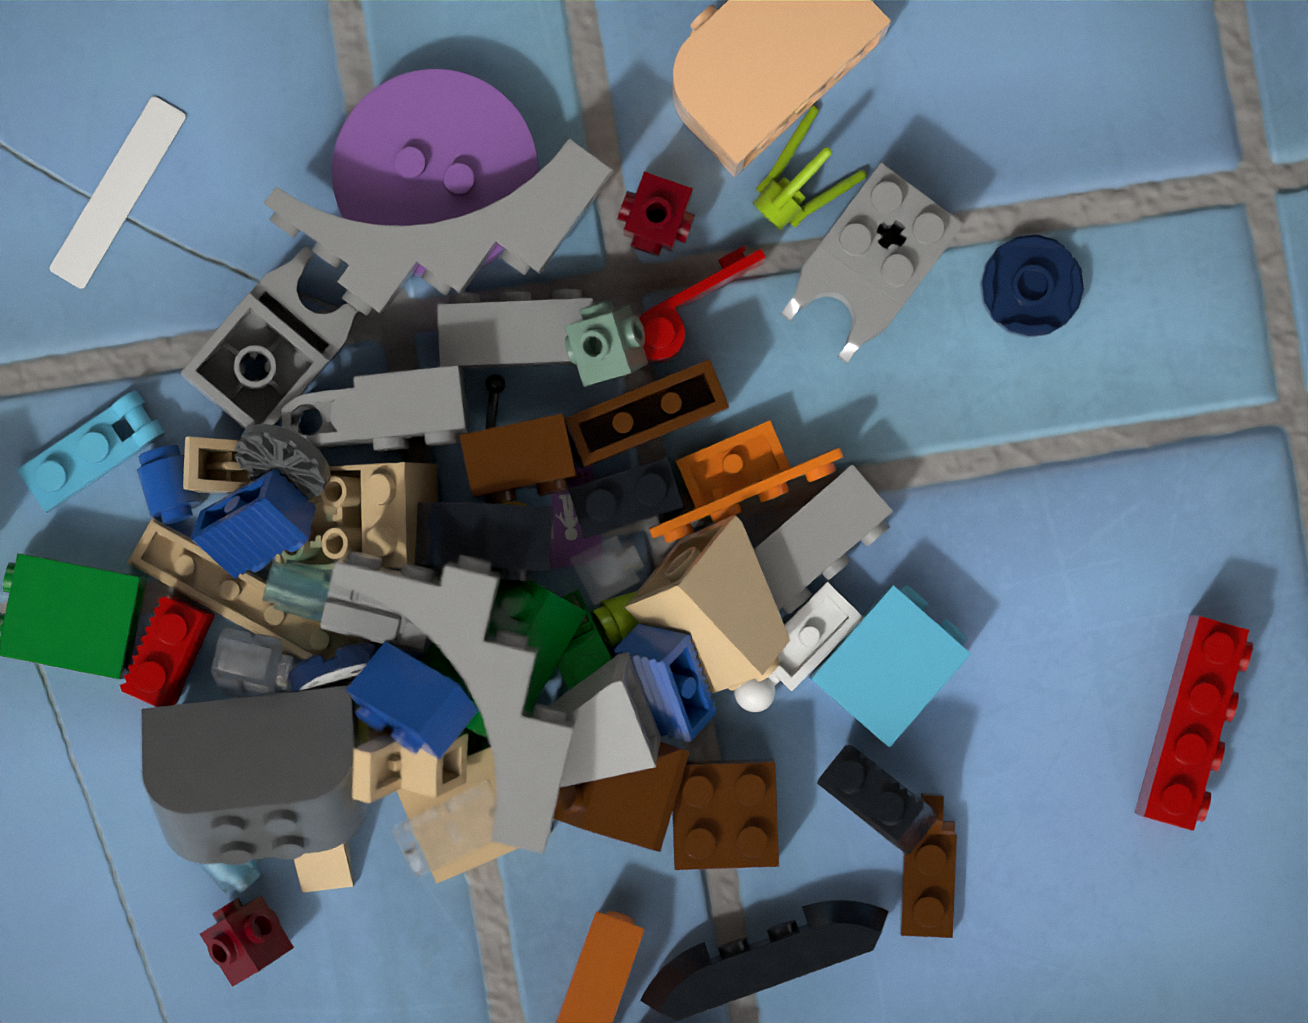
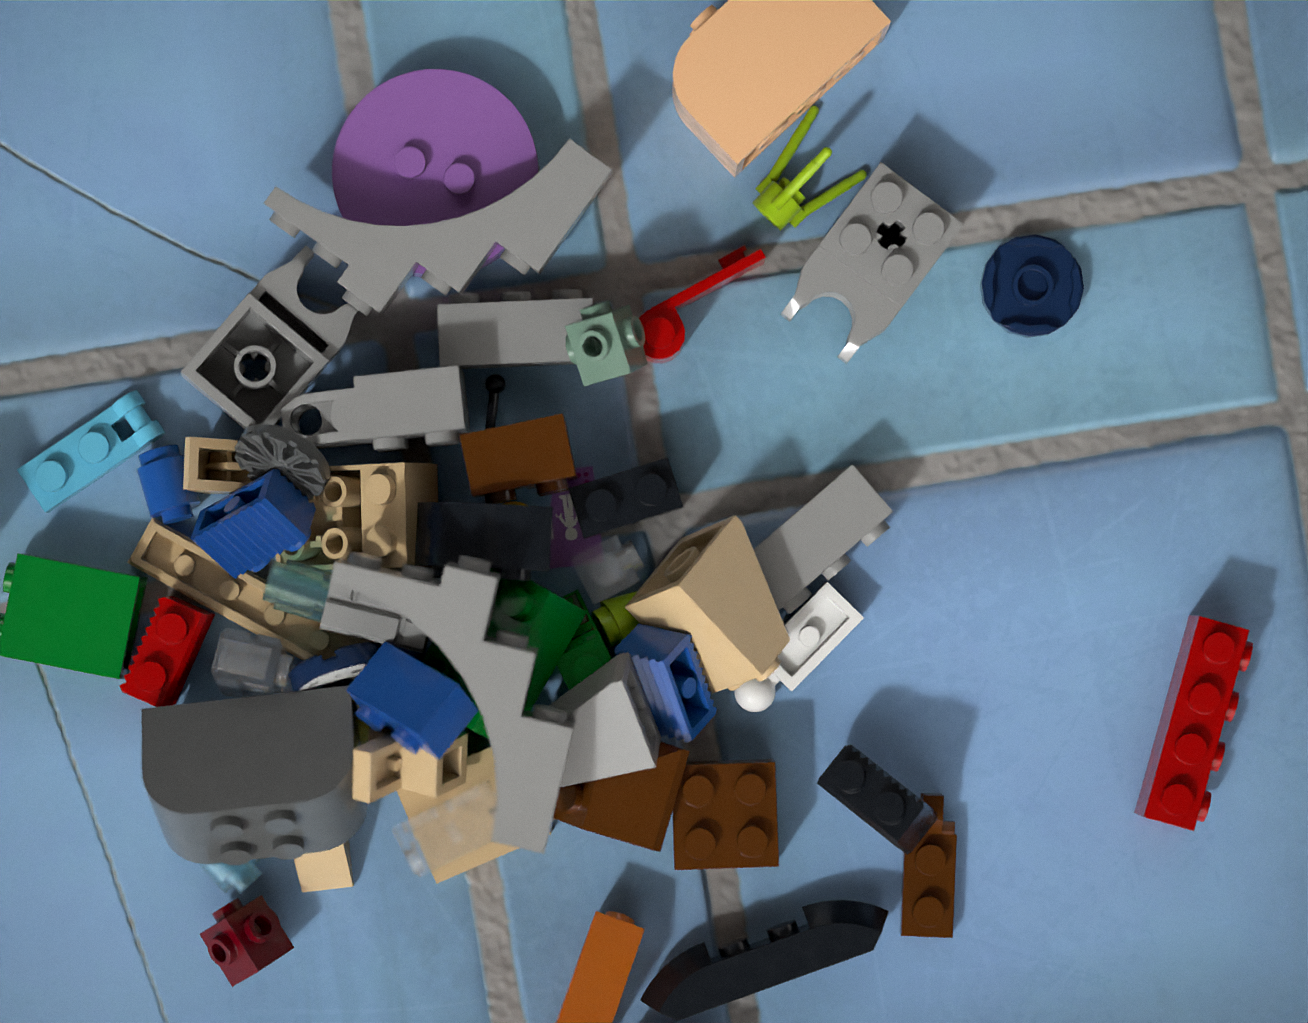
white sticker [50,96,186,289] -> none
reddish brown brick [565,359,729,468] -> none
dark red brick [617,171,696,256] -> none
orange bracket [648,420,844,544] -> none
medium azure brick [809,584,971,748] -> none

